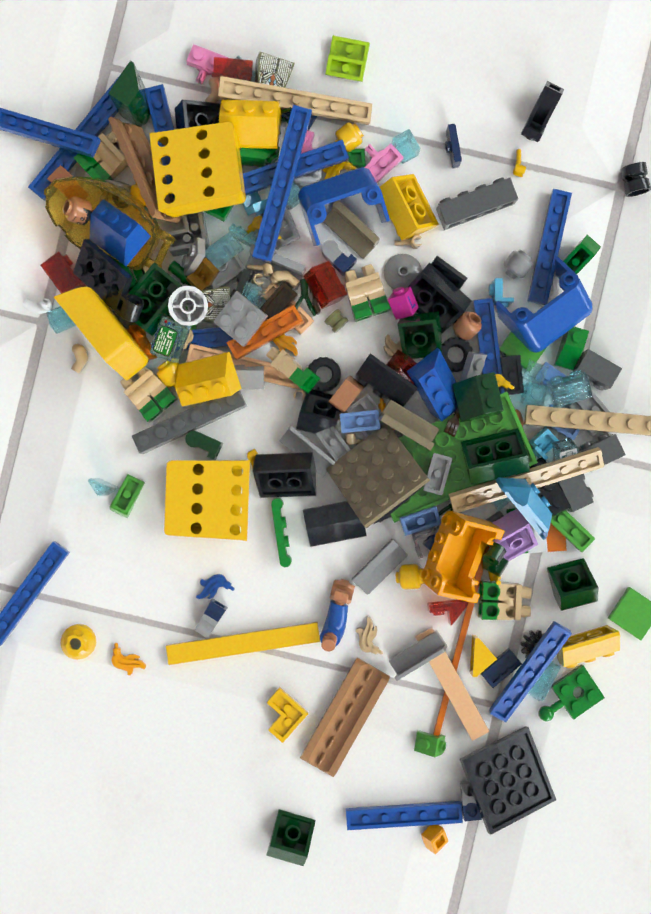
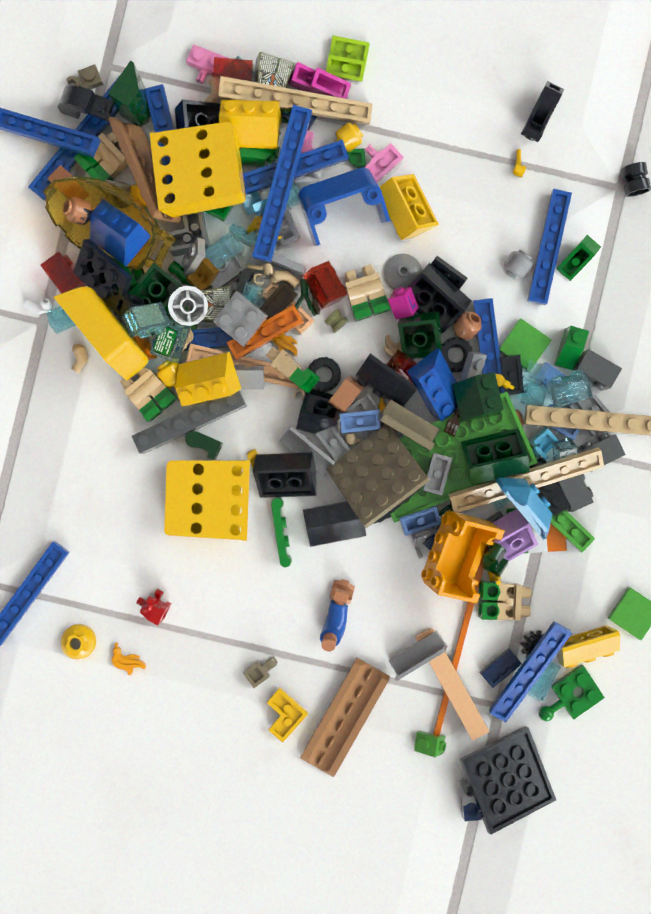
clear light blue slope [88,478,119,496] -> none
bright green slope [109,474,145,518] -> none
yellow tile [166,622,320,665] -> none
leg [195,599,228,638] -> none
blue piece [196,574,235,599] -> none
dark green slope [266,809,316,866] -> none
yellow piece [322,161,356,180] -> none
leg [322,240,357,276] -> none
dark tan panel [323,200,380,259] -> none
blue plate [346,801,463,830] -> none
light grey panel [352,539,408,595] -> none
tan piece [356,617,383,655] -> none
clear light blue panel [392,129,420,164] -> none
tan hand [395,235,422,249] -> none
yellow head [396,564,424,590] -> none
light orange slope [421,825,448,854] -> none
clear red slope [427,599,468,626] -> none
dark grey brick [436,177,518,230] -> none
dark blue plate [445,123,462,168] -> none
yellow slope [470,635,497,677] -> none
medium azure bracket [489,278,514,308] -> none
blue windscreen [496,257,593,352] -> none
dark green slope [547,558,599,611] -> none
none -> black arch [58,85,114,122]
none -> dark tan plate [66,64,104,90]
none -> clear light blue brick [122,302,171,339]
none -> red piece [136,589,172,626]
none -> dark tan plate [243,656,278,688]
none -> dark pink slope [288,62,351,99]

